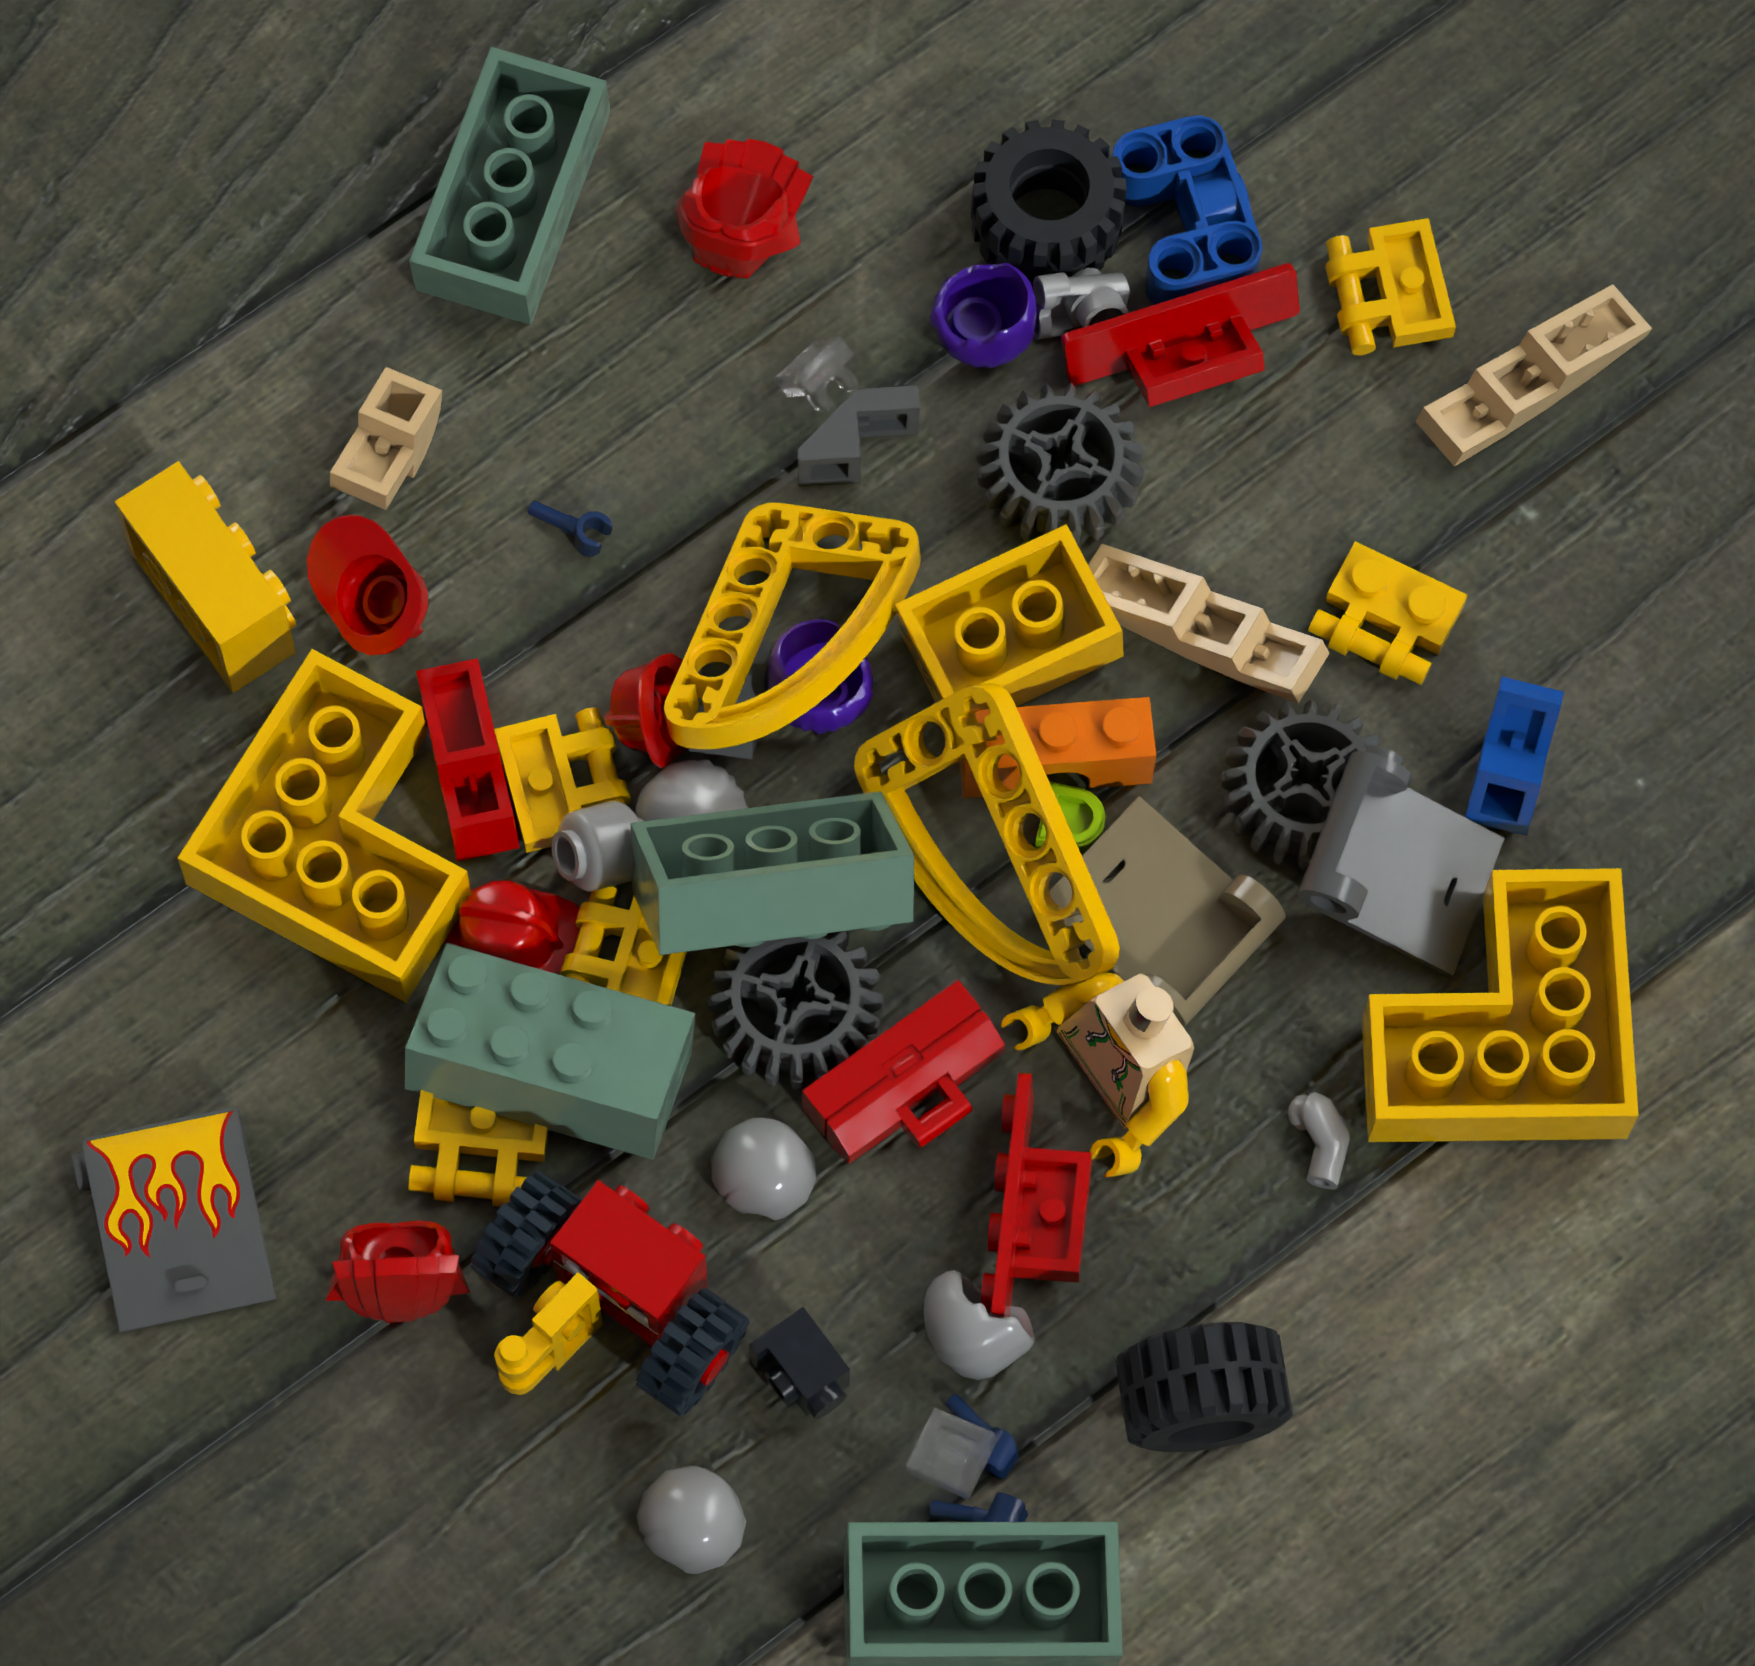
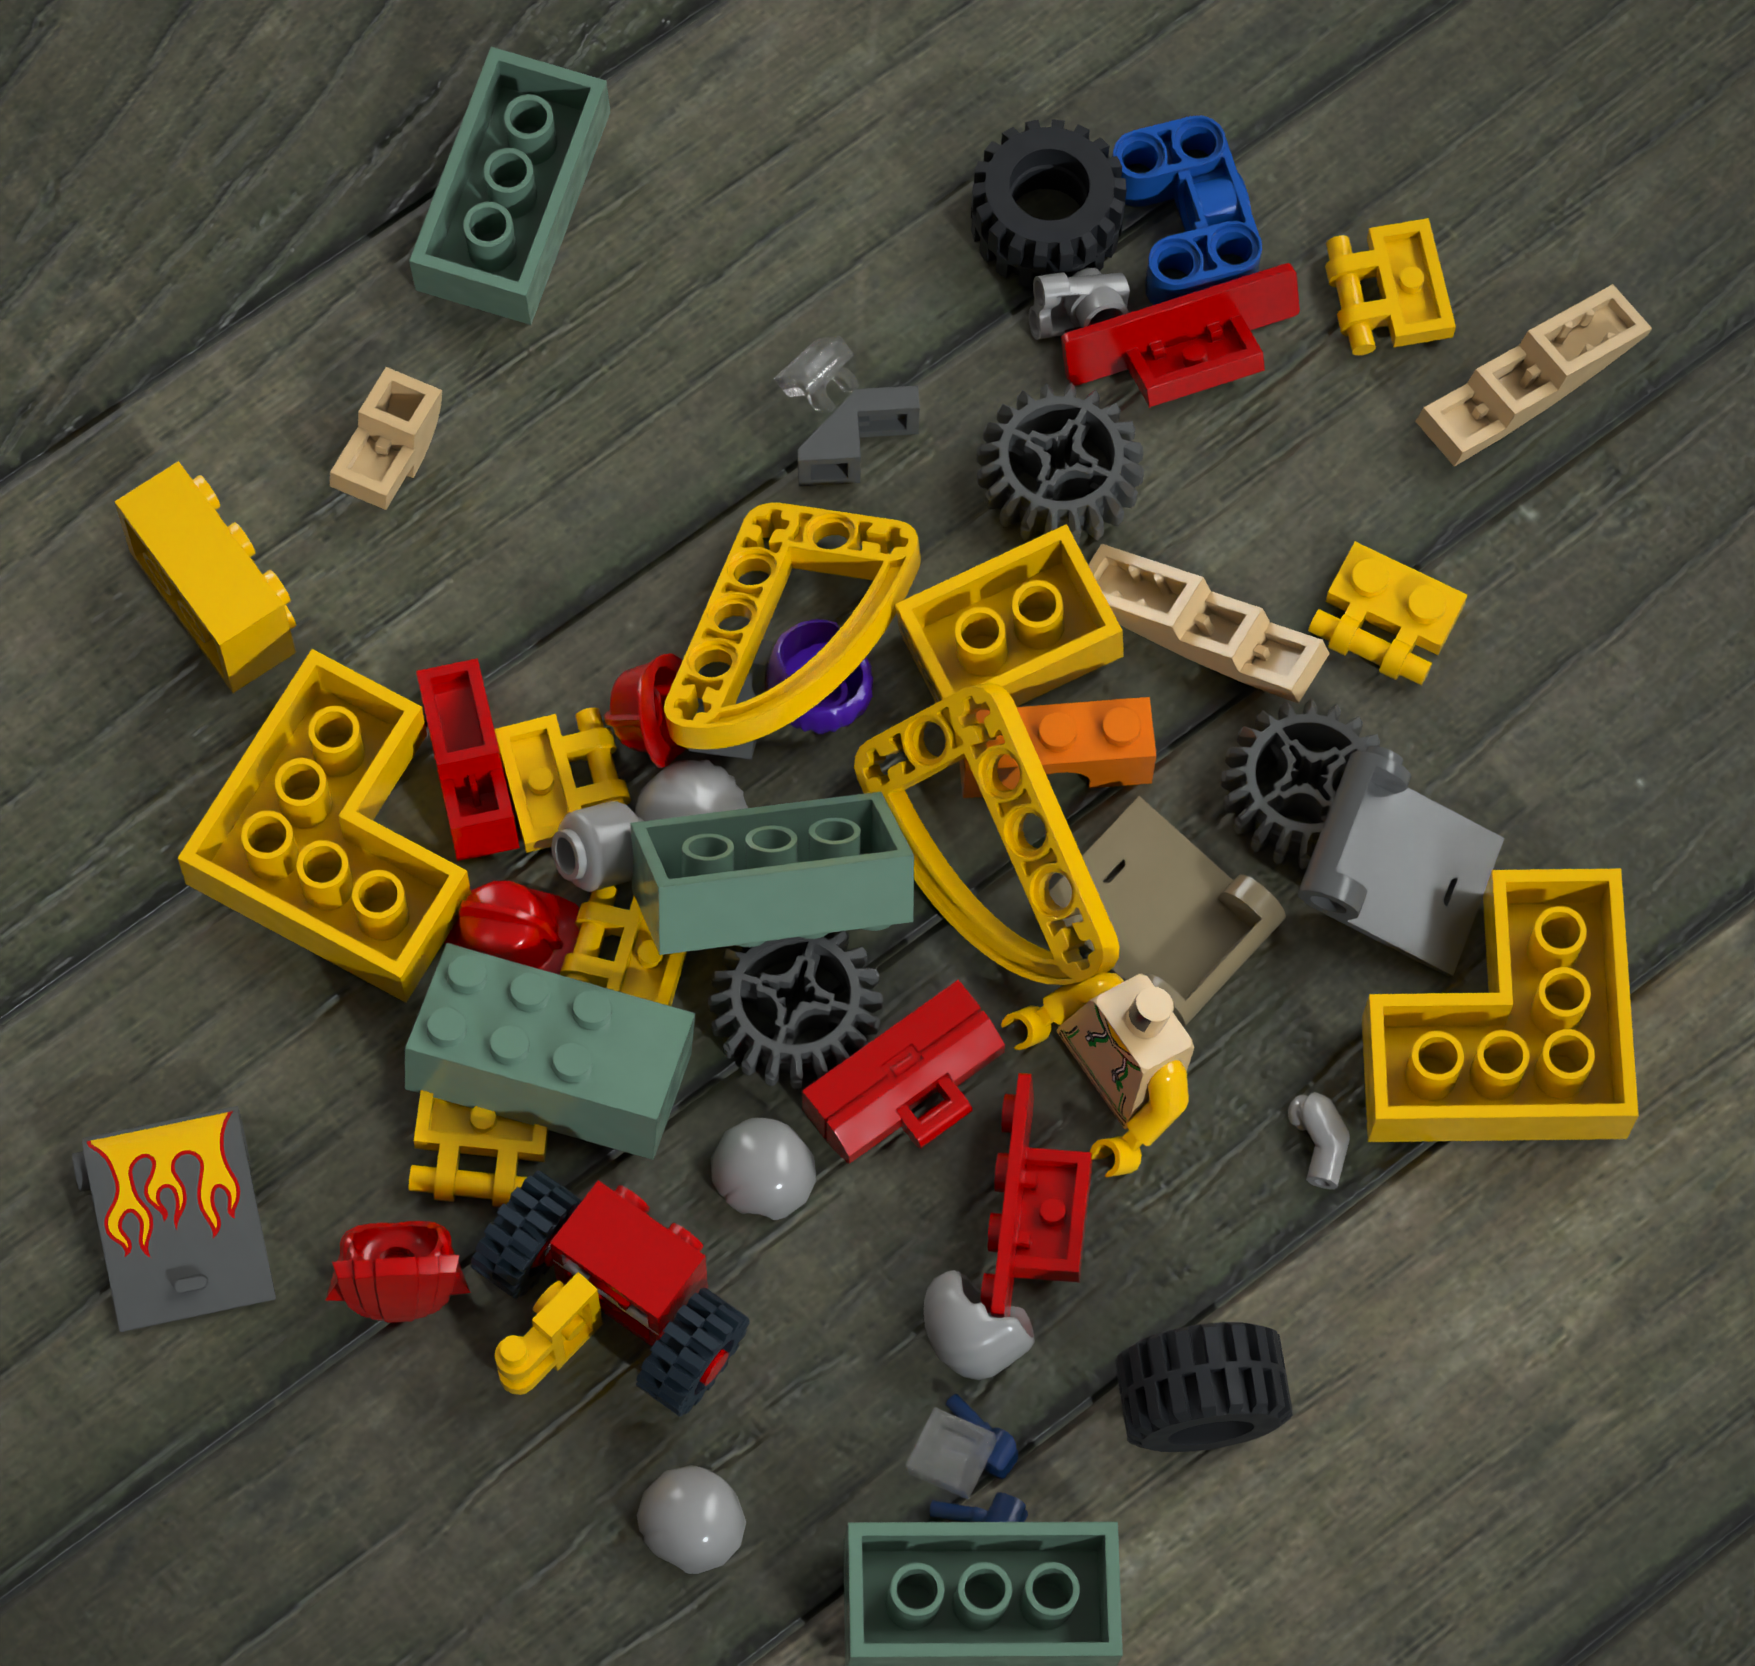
red piece [307,515,429,656] -> none
dark blue hand [528,500,613,557] -> none
red hair [675,138,813,279] -> none
black brick [749,1307,850,1419] -> none
dark purple hair [930,263,1037,368] -> none
lime tile [1035,781,1106,853] -> none
blue brick [1465,676,1564,836] -> none

